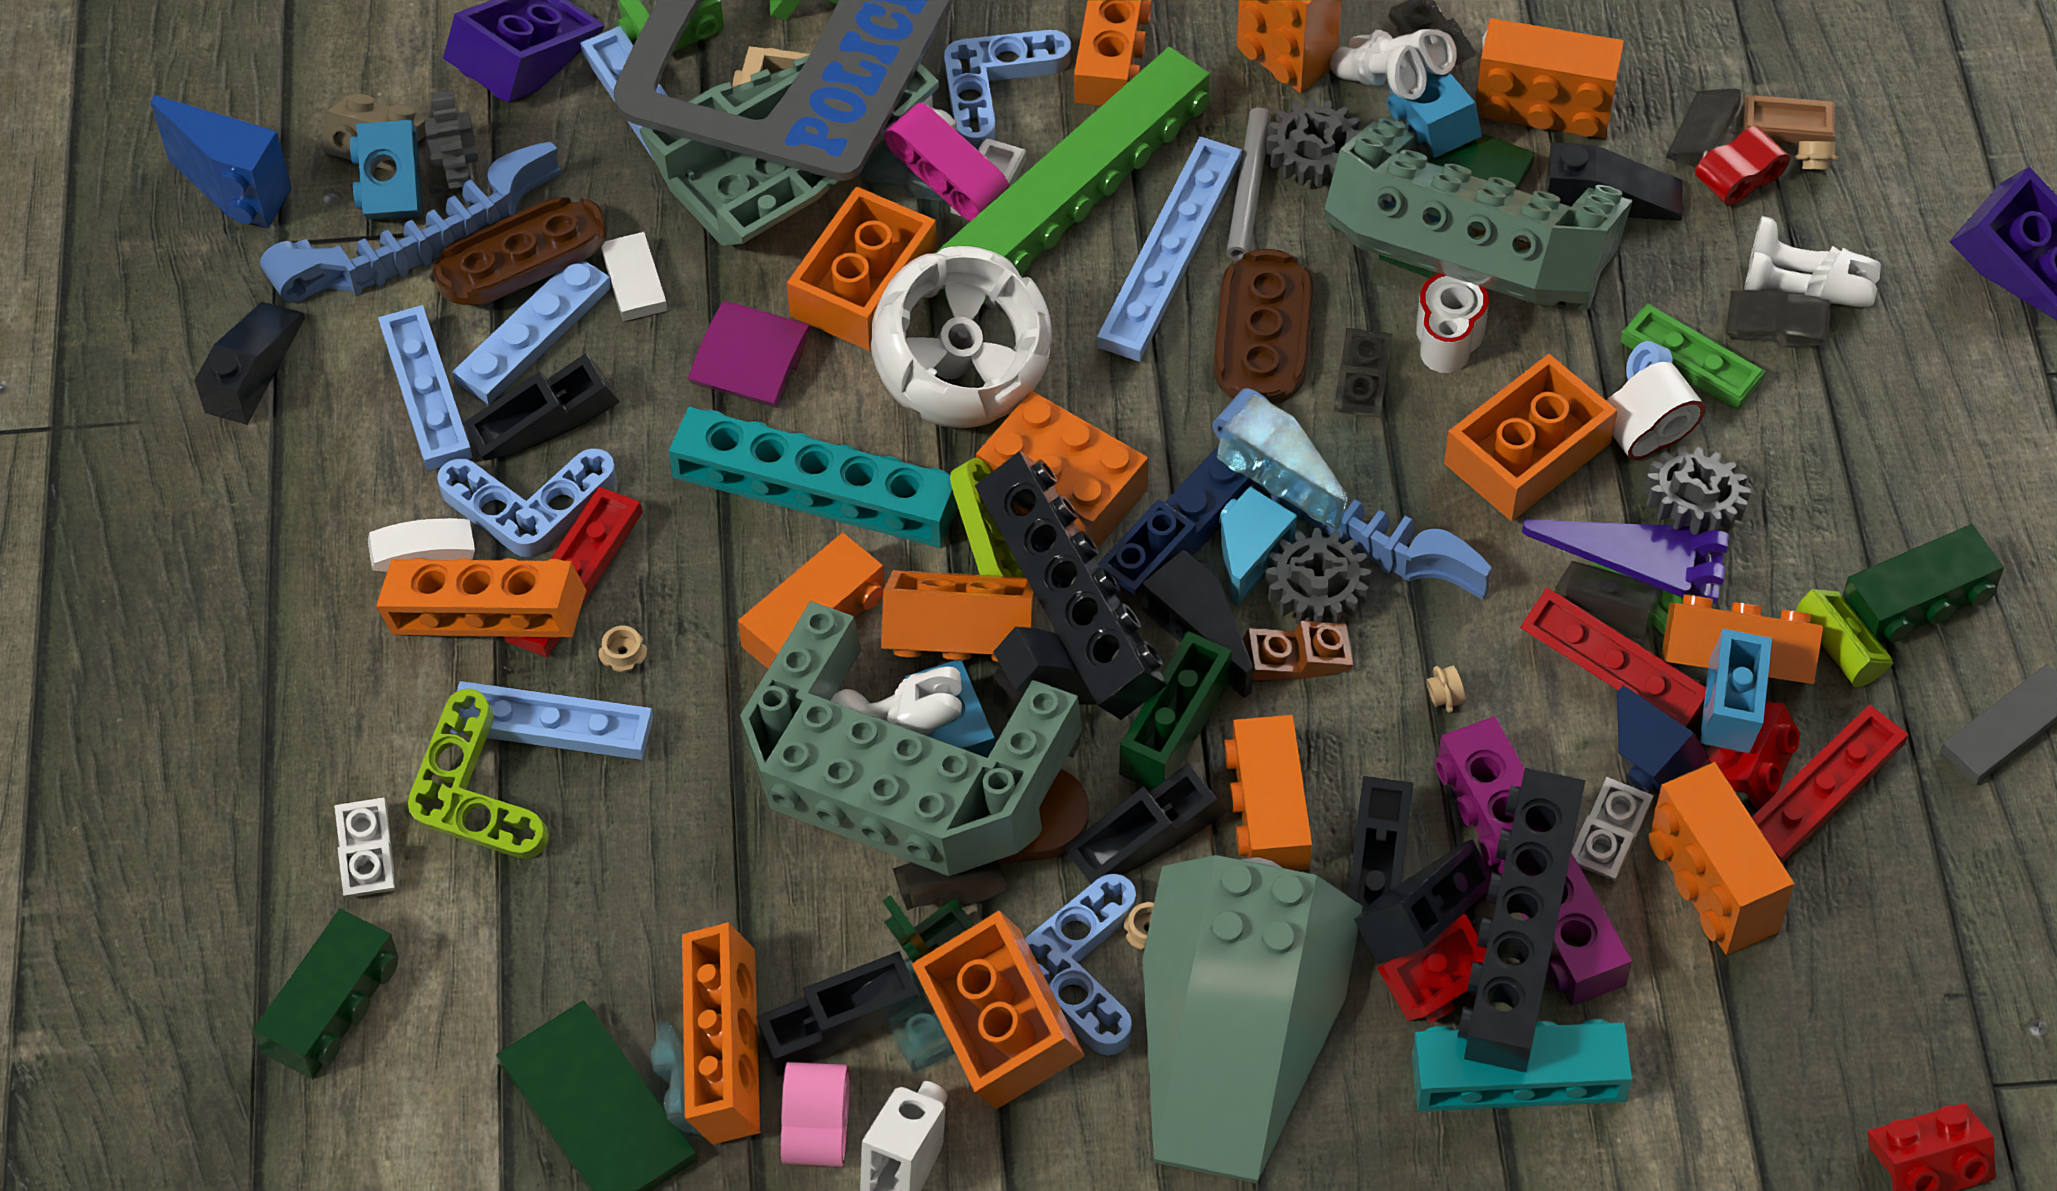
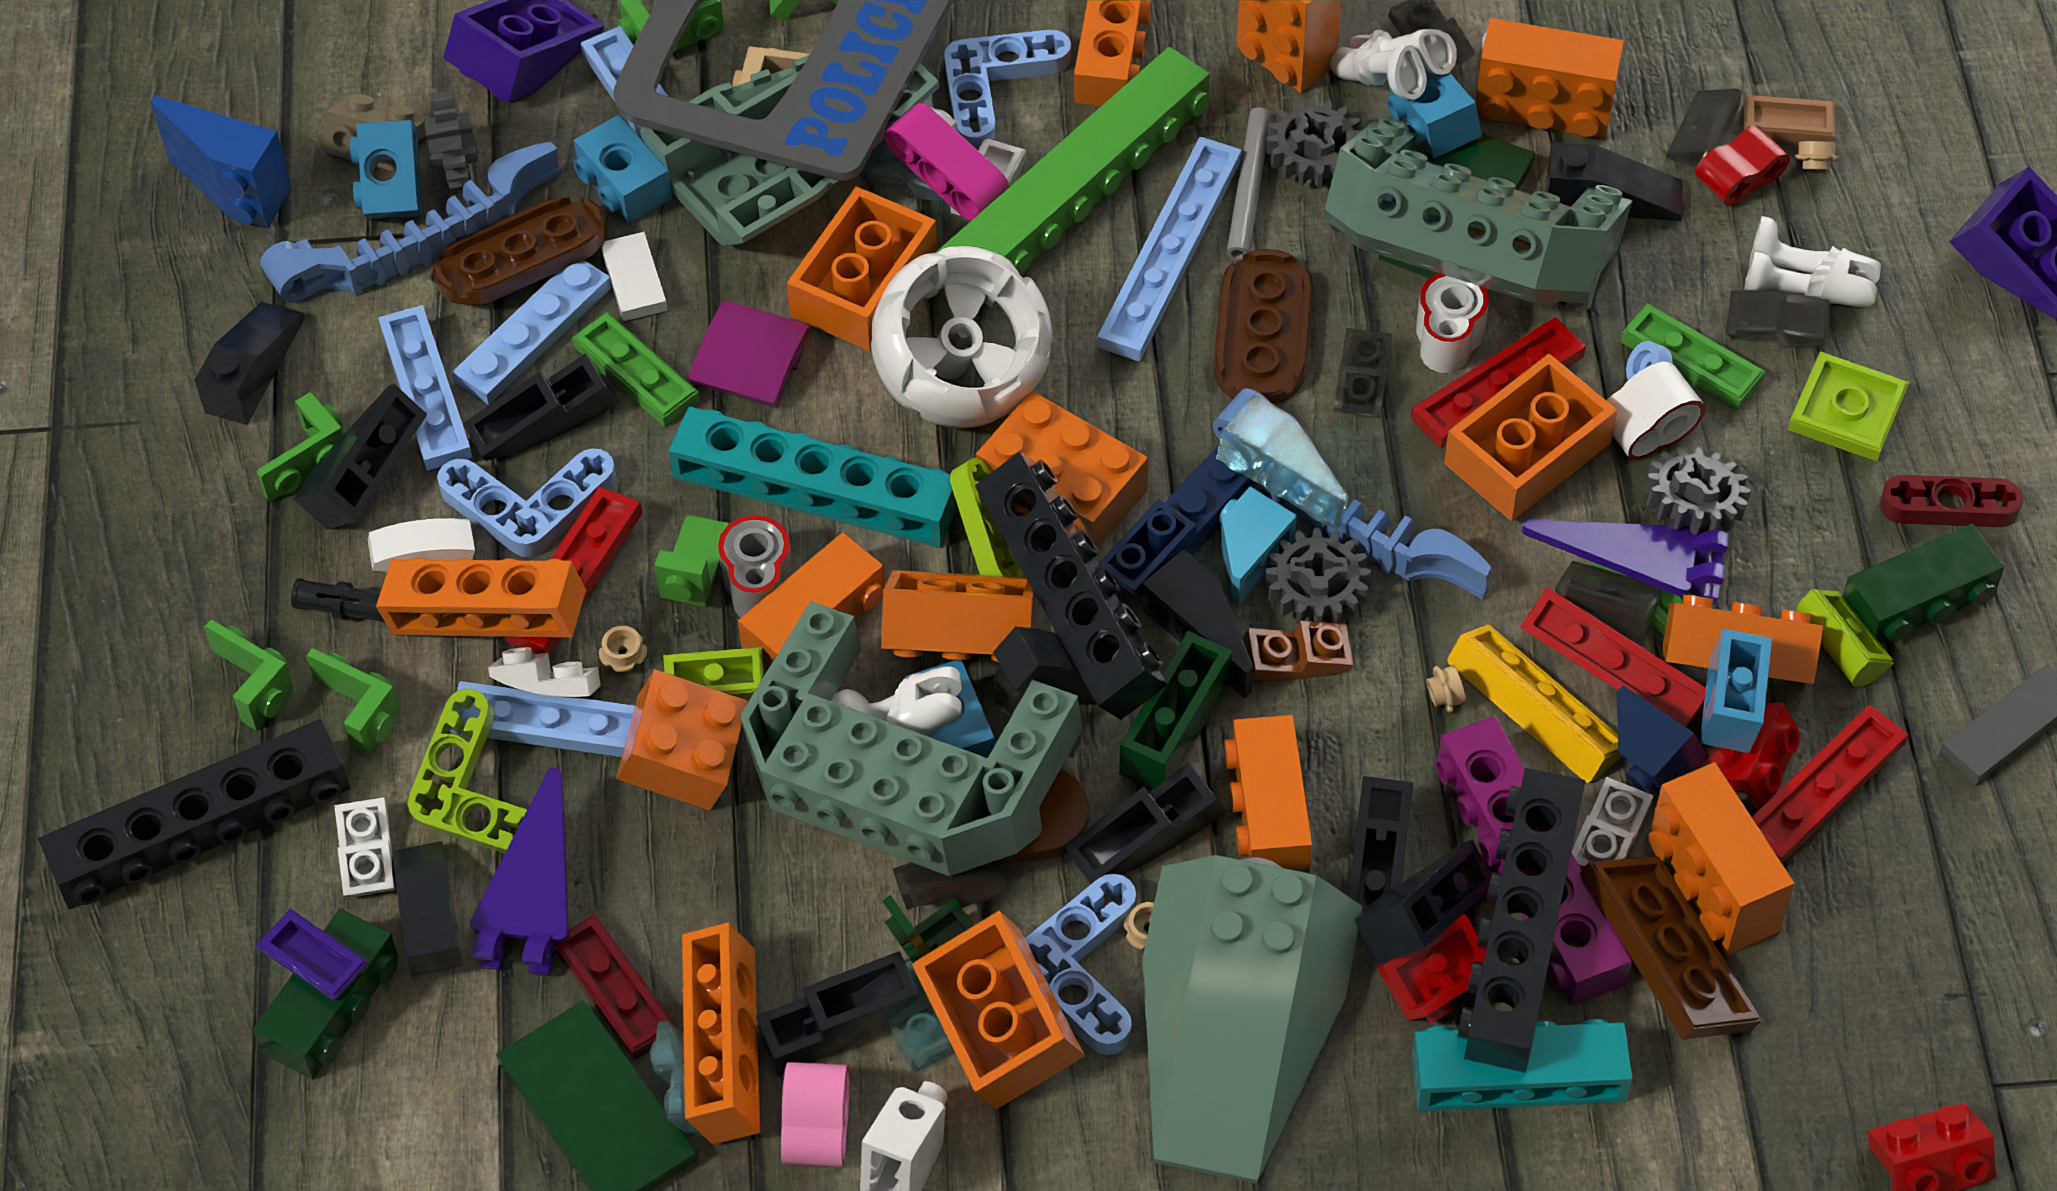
none -> black brick [37,718,351,910]
none -> bright green bracket [204,620,294,731]
none -> dark purple tile [256,909,369,1001]
none -> bright green bracket [257,392,343,502]
none -> black pin [291,578,385,623]
none -> black slope [293,384,428,529]
none -> bright green bracket [306,648,400,757]
none -> black slope [393,841,463,977]
none -> dark purple flag [470,768,569,976]
none -> white slope [488,647,601,697]
none -> dark red tile [554,914,678,1061]
none -> bright green tile [572,312,700,427]
none -> dark azure brick [573,115,673,224]
none -> orange brick [616,669,748,811]
none -> bright green bracket [654,515,730,607]
none -> lime brick [663,647,765,700]
none -> light grey piece [717,515,794,618]
none -> red plate [1411,317,1586,449]
none -> yellow slope [1447,624,1621,783]
none -> reddish brown tile [1580,857,1762,1040]
none -> lime tile [1787,351,1910,462]
none -> dark red beam [1879,475,2023,527]

